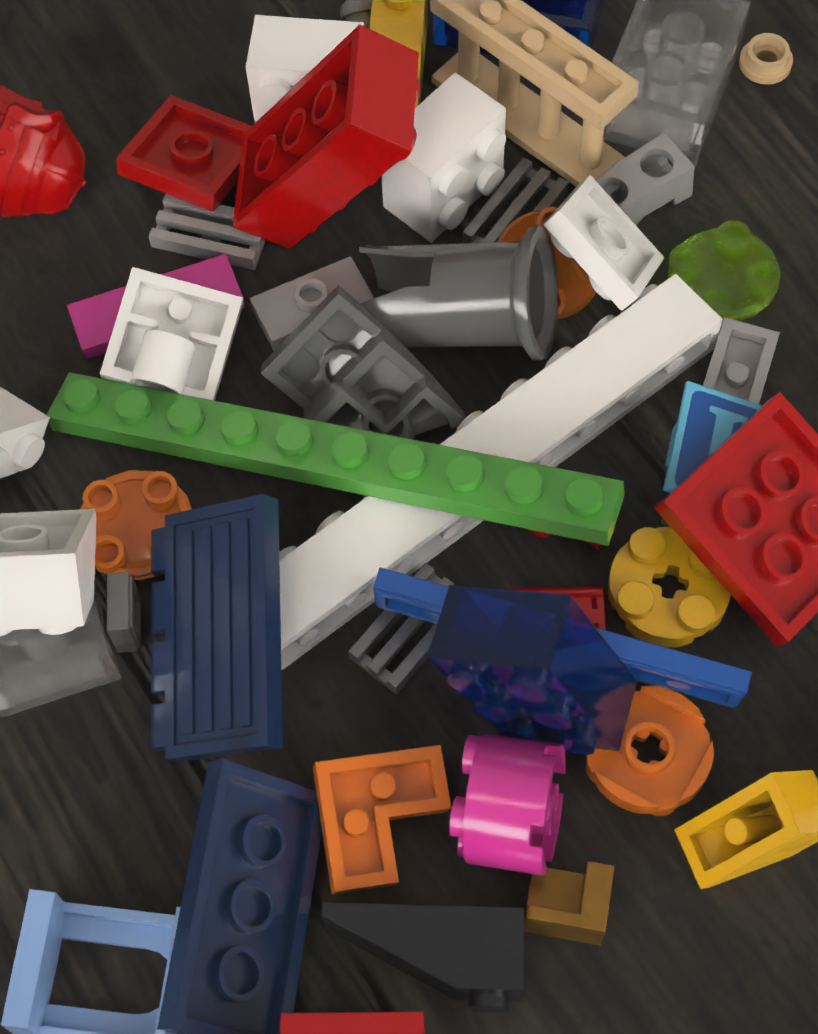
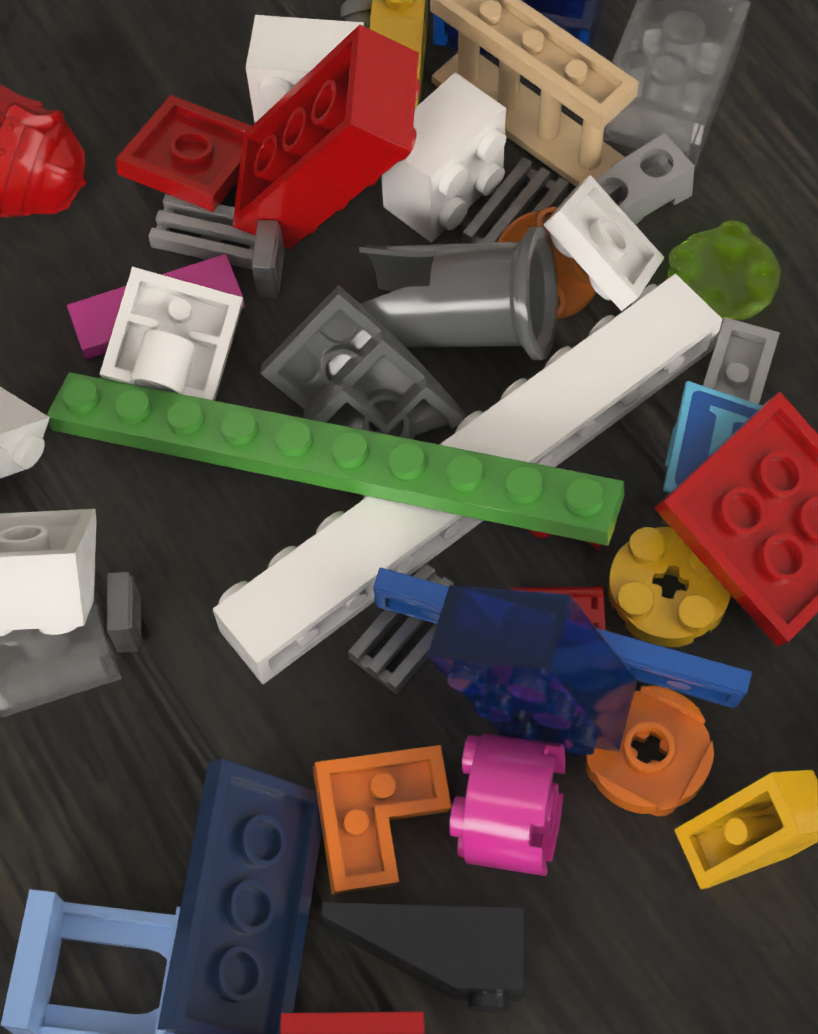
orange dish [80,470,192,581] -> none
dark blue hinge [151,494,283,761] -> none
light grey plate [249,256,374,351] -> none
pearl gold panel [524,861,614,946] -> none
tan plate [739,33,793,84] -> none
none -> flat silver tile [252,220,285,298]

